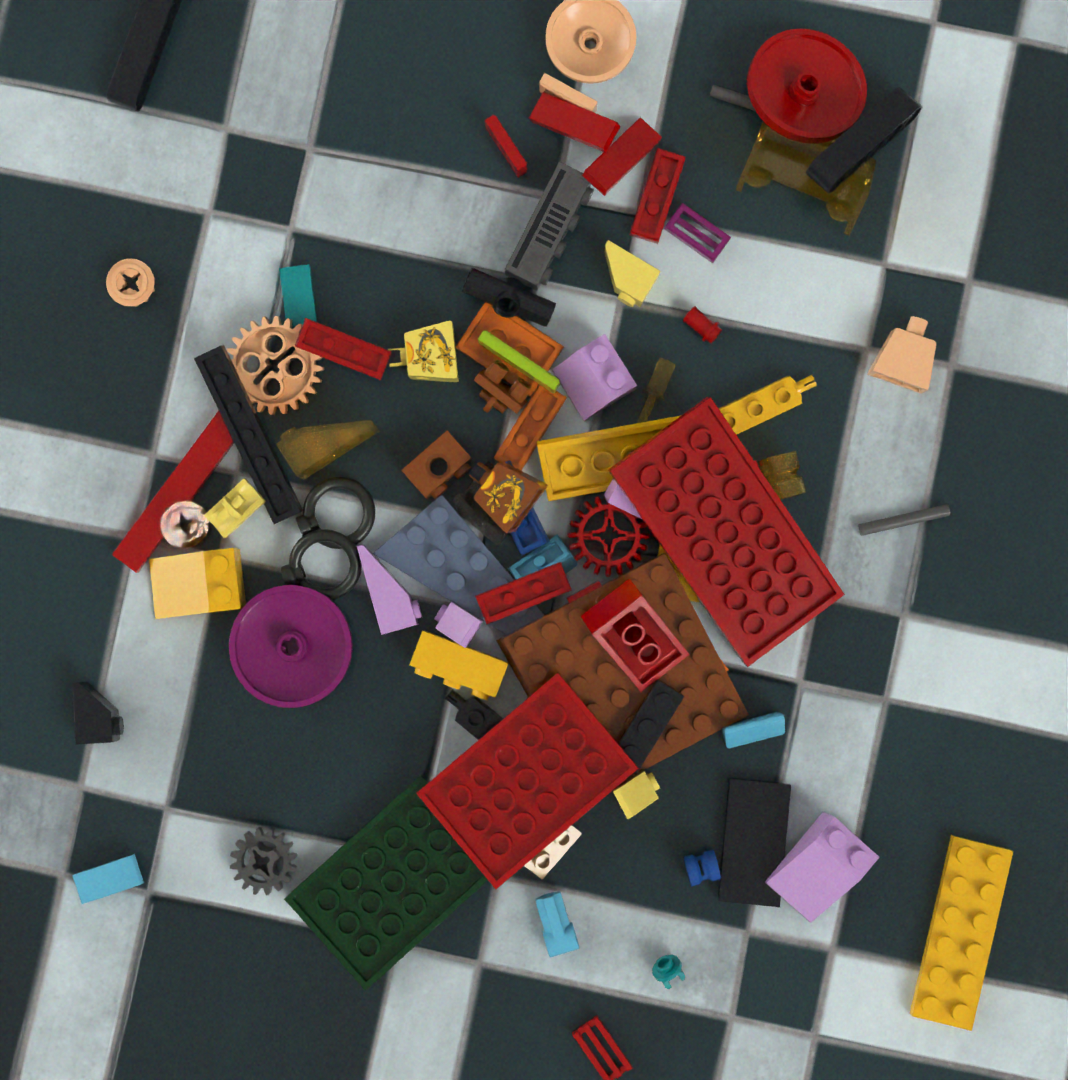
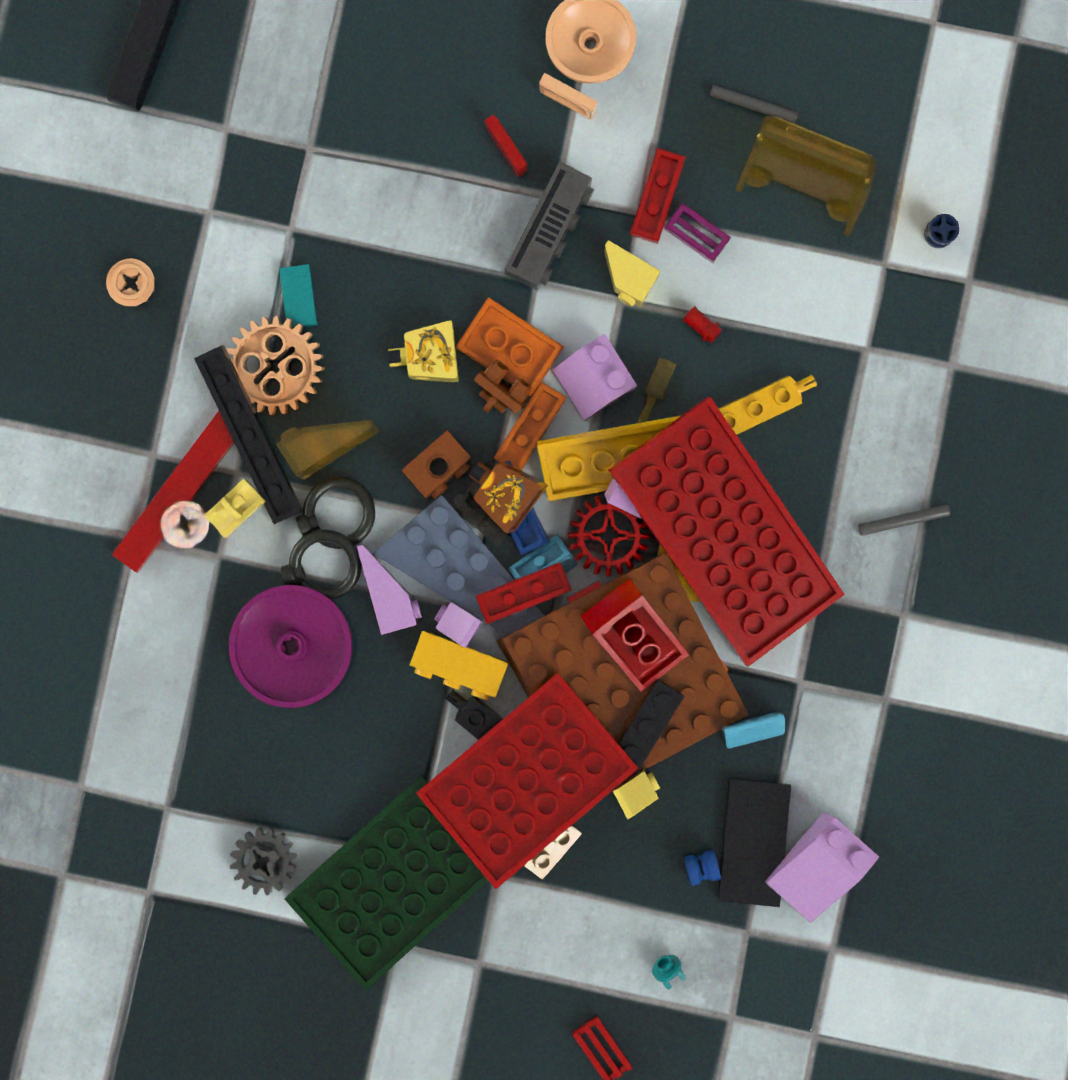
medium azure slope [72,854,144,904] -> none
black slope [73,681,124,745] -> none
yellow slope [149,548,246,619] -> none
red tile [295,318,392,380] -> none
black piece [462,268,556,327] -> none
lime tile [478,330,560,394] -> none
red tile [529,92,620,153] -> none
medium azure piece [535,891,580,957] -> none
red tile [582,118,662,196] -> none
red dish [747,29,867,144] -> none
clear yellow wheel [758,451,807,500] -> none
black beam [806,87,922,194] -> none
light nougat torso [867,316,936,394] -> none
yellow plate [909,835,1014,1031] -> none
none -> dark blue wheel [924,214,959,249]

